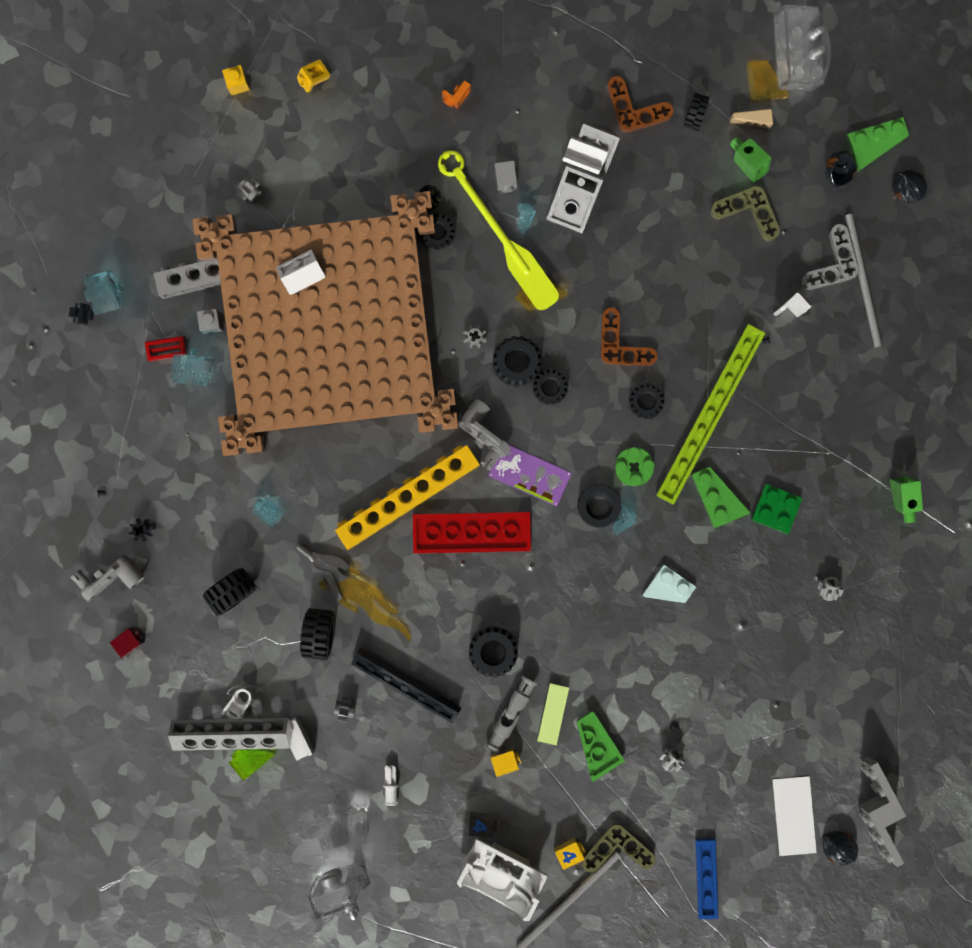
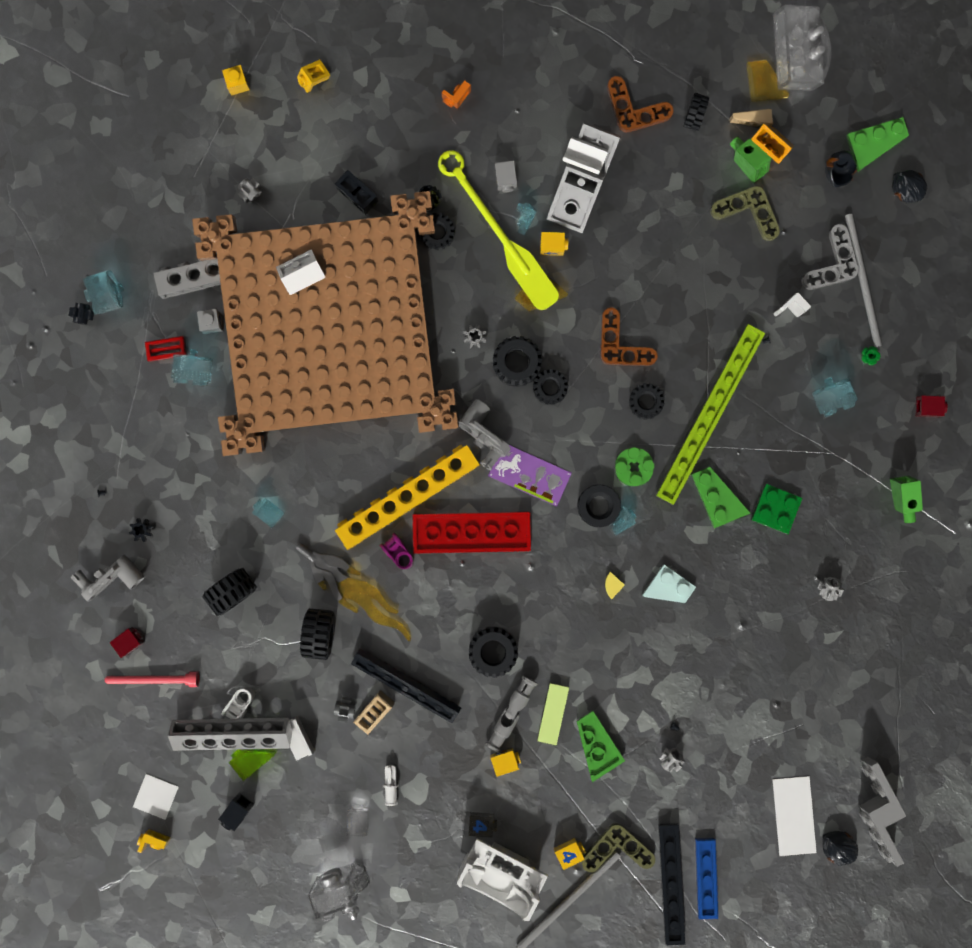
none -> coral piece [104,671,199,687]
none -> white sticker [133,774,178,820]
none -> yellow bracket [137,829,171,853]
none -> black brick [218,793,254,831]
none -> black brick [335,170,378,215]
none -> tan slope [353,690,395,735]
none -> magenta piece [379,533,414,569]
none -> yellow brick [540,232,568,256]
none -> light yellow tile [605,572,625,599]
none -> black plate [658,823,686,946]
none -> light orange torso [751,124,794,164]
none -> clear light blue piece [812,377,858,417]
none -> green plate [861,346,881,365]
none -> dark red brick [915,396,948,418]

